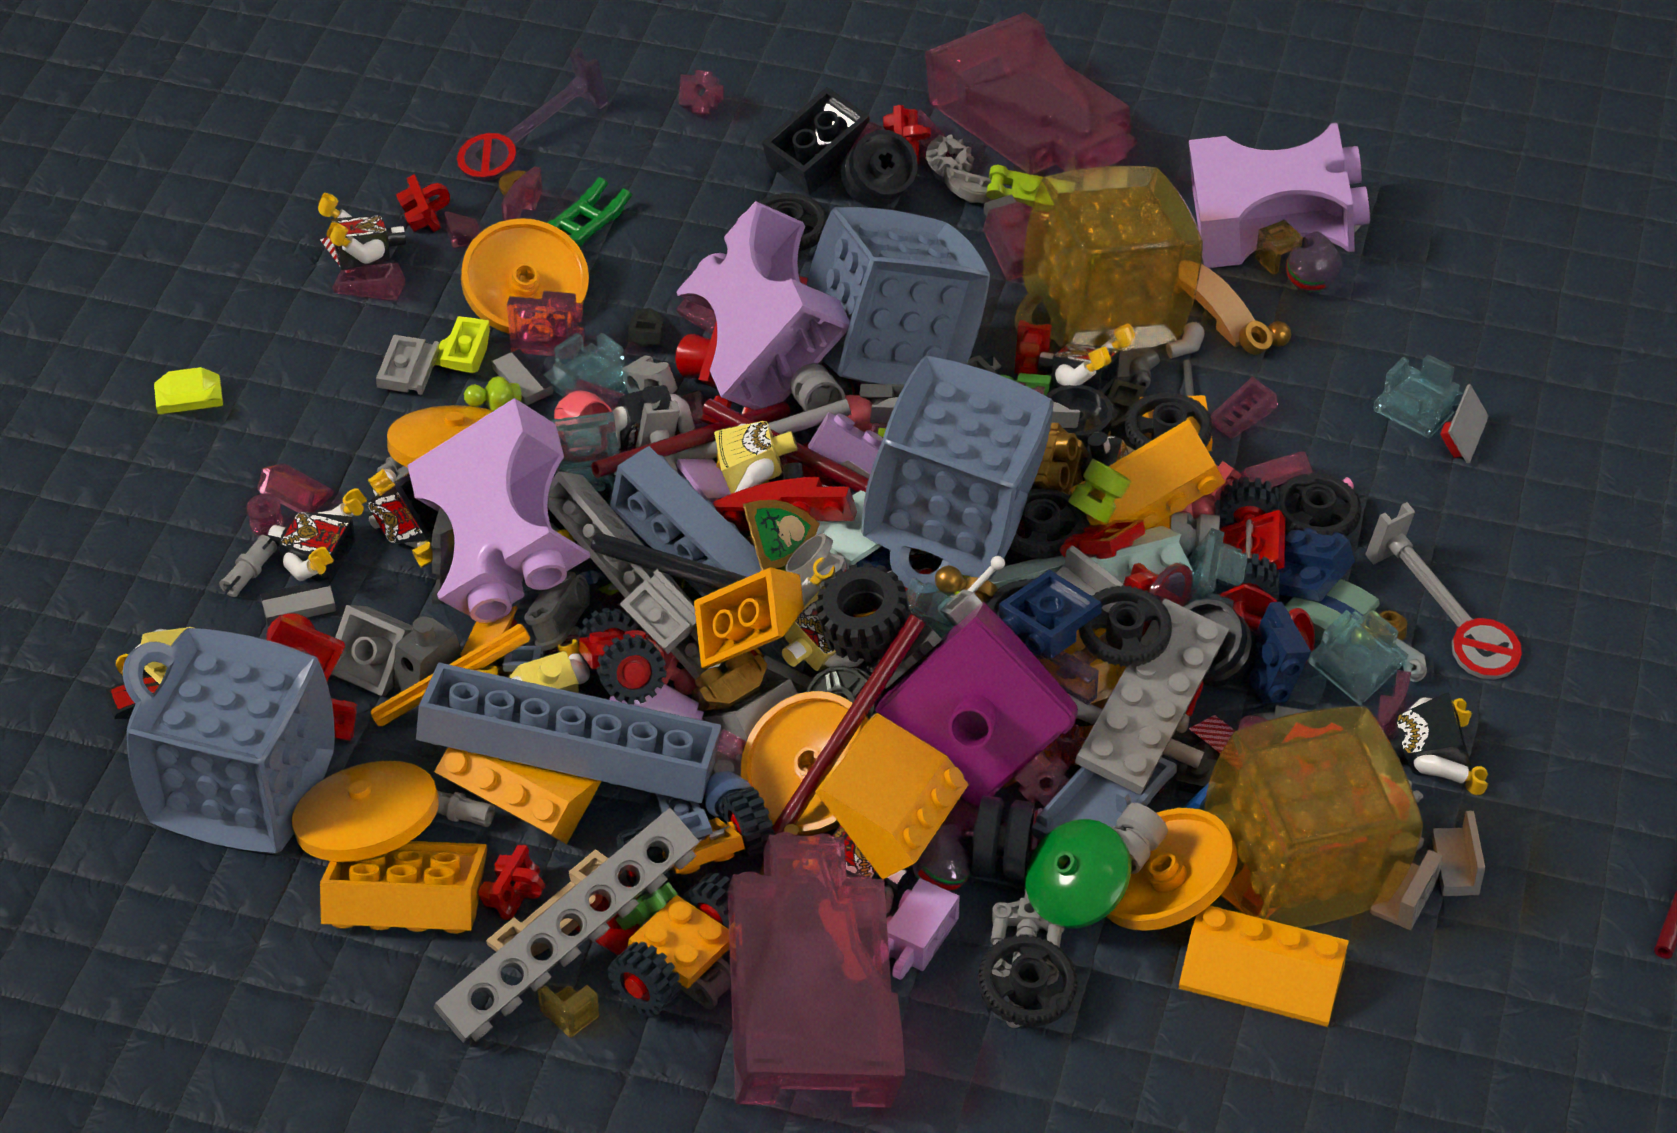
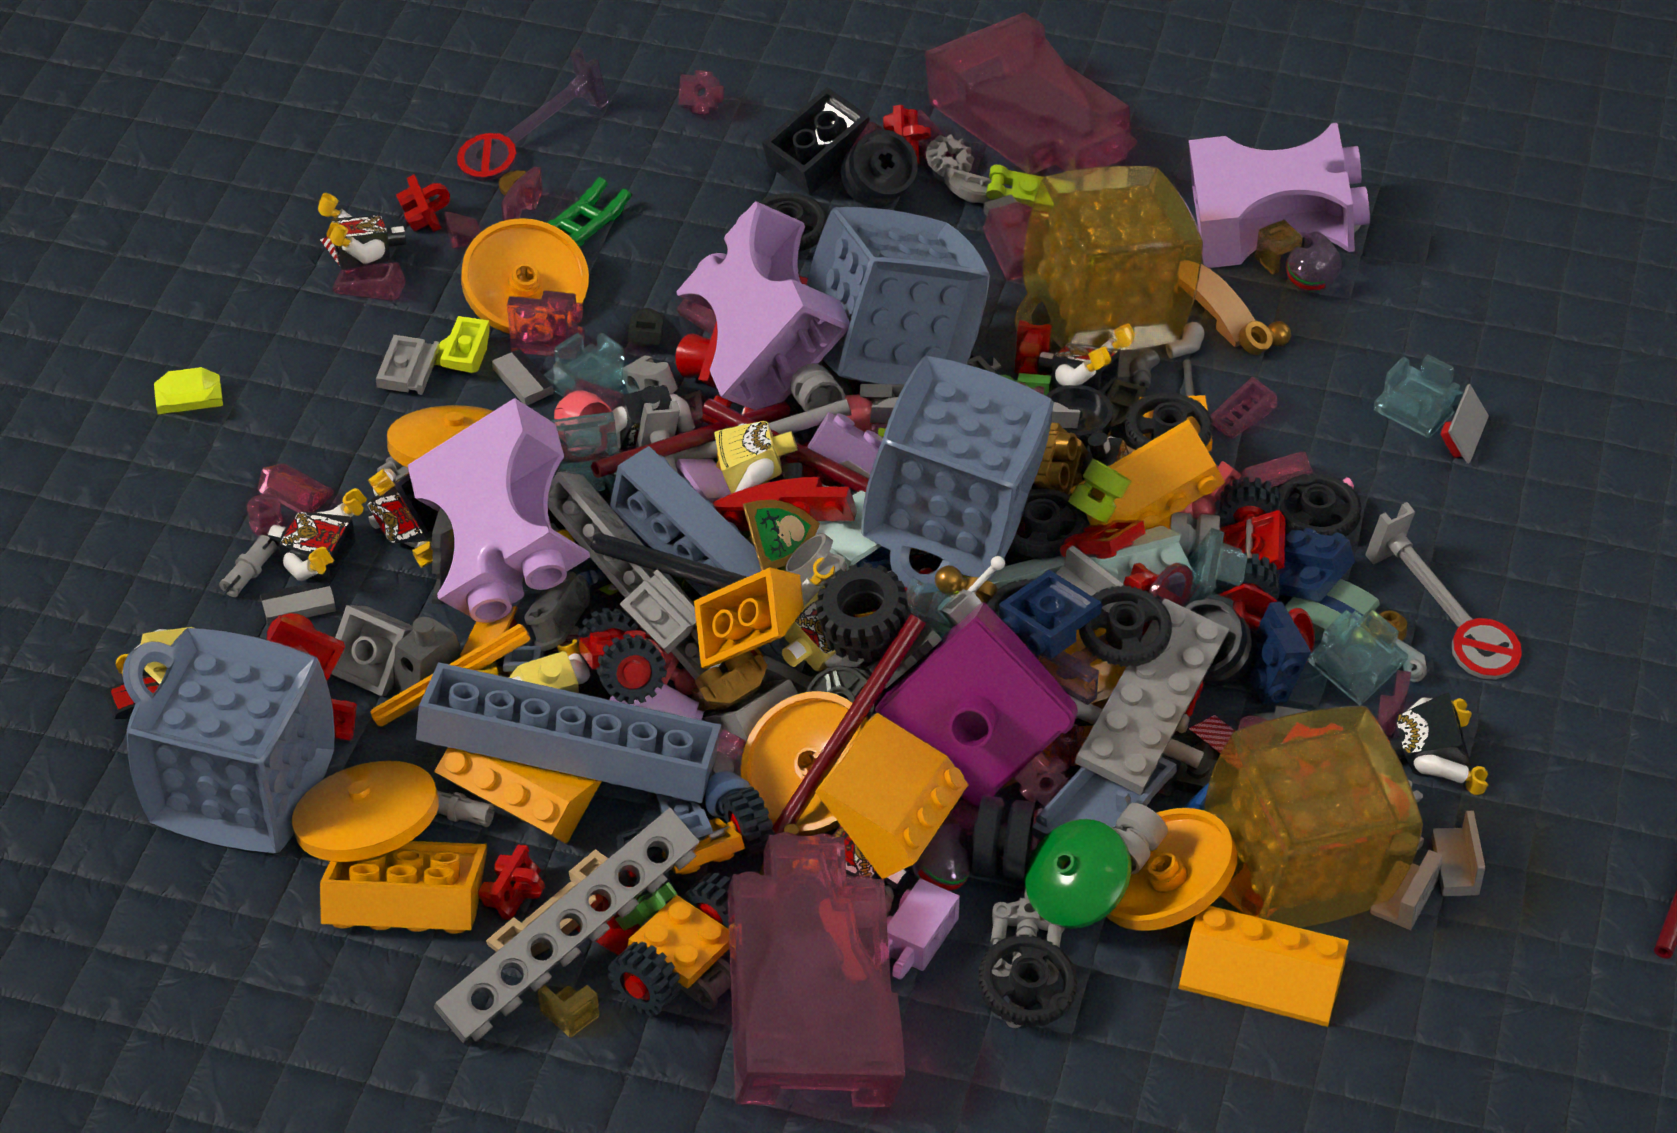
lime animal [464,376,521,411] -> none

